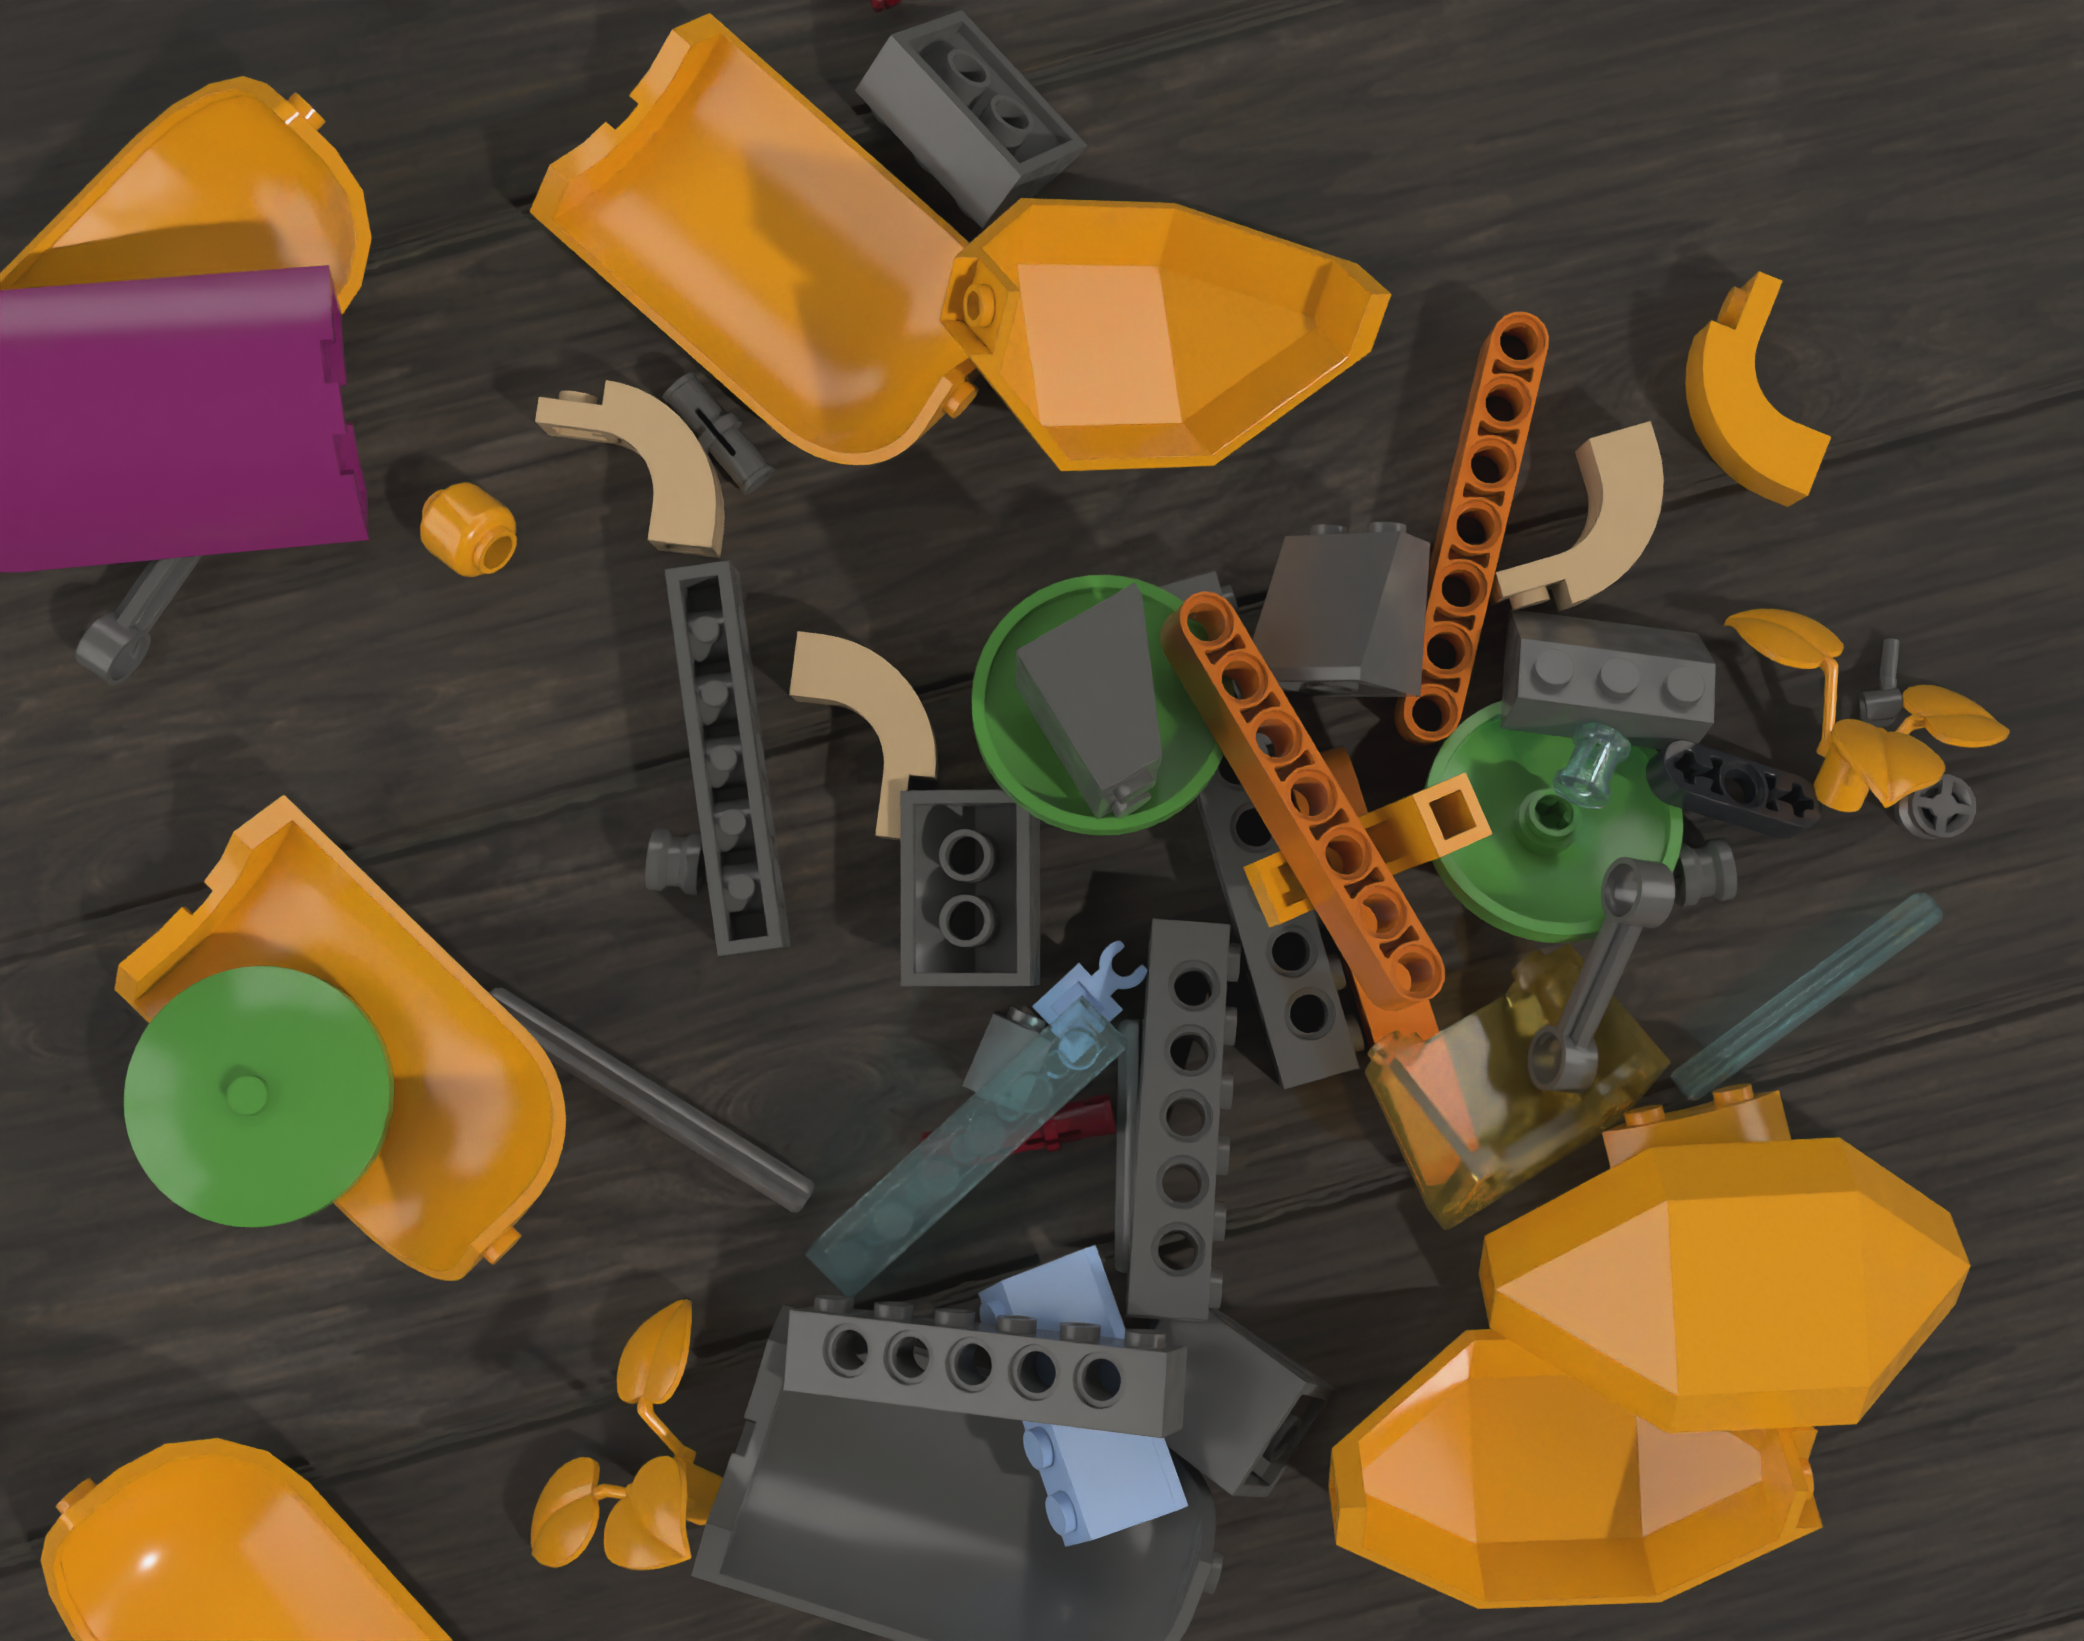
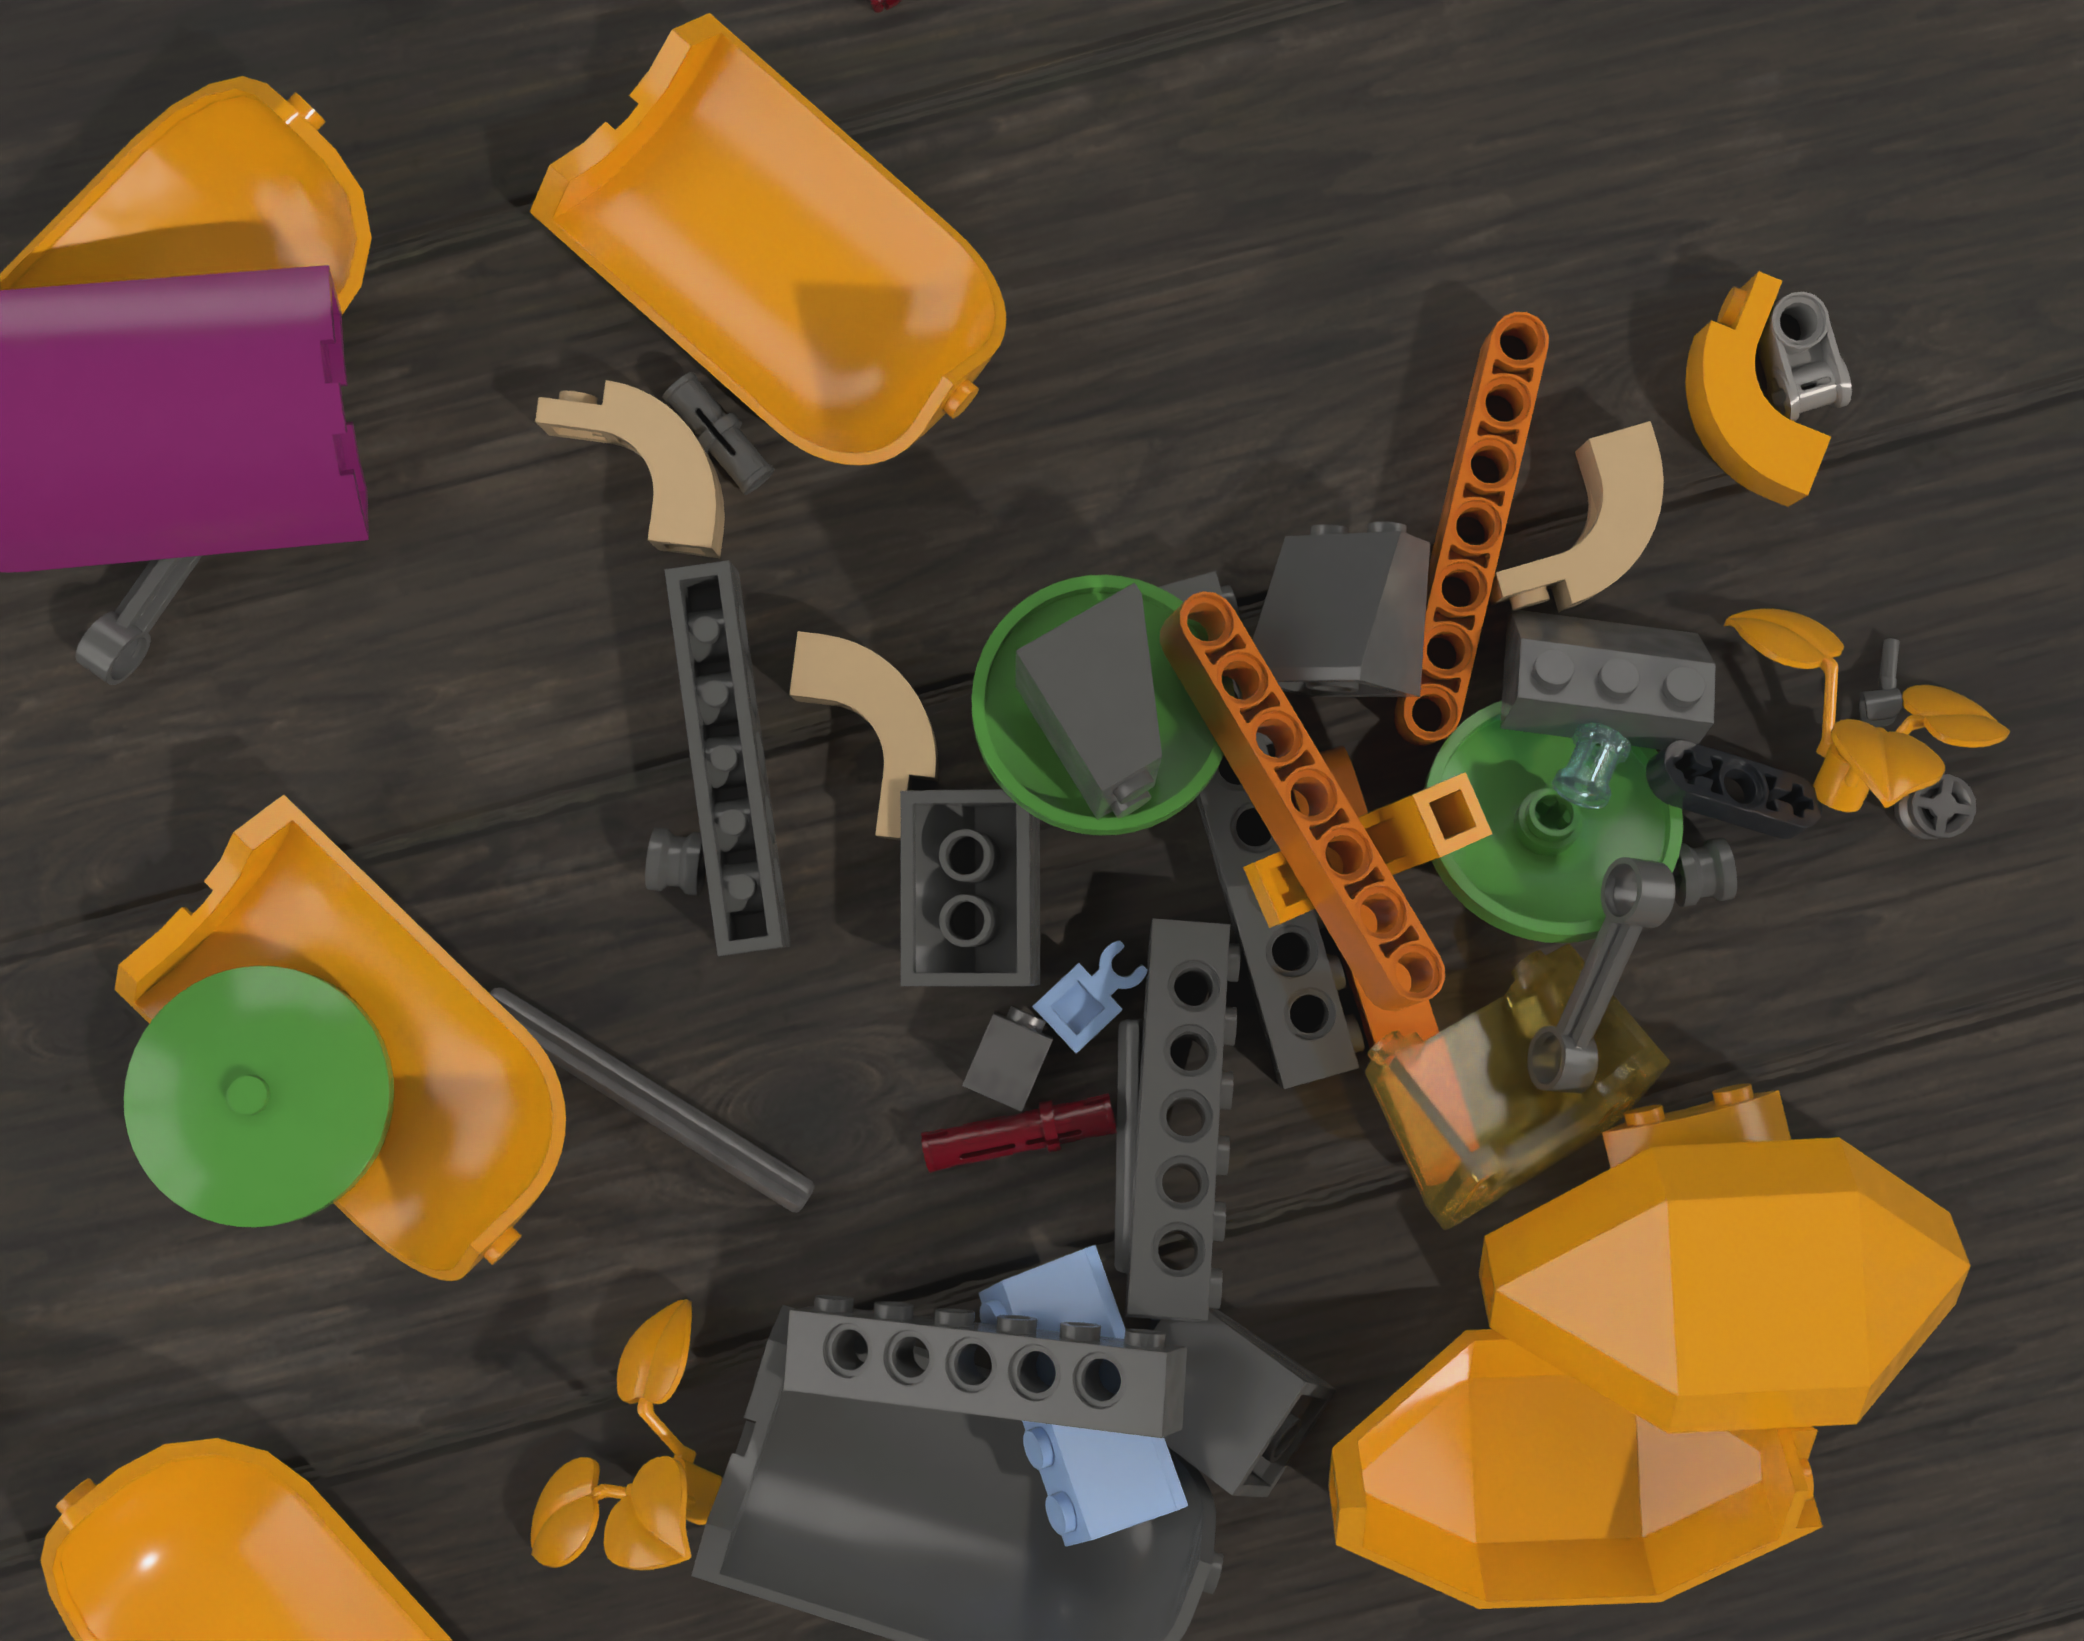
light orange head [420,482,517,577] -> none
clear light blue plate [805,995,1128,1298] -> none
dark grey slope [855,10,1088,229] -> none
light orange panel [939,198,1391,471] -> none
clear light blue axle [1671,893,1943,1101] -> none
none -> light grey piece [1757,292,1852,421]

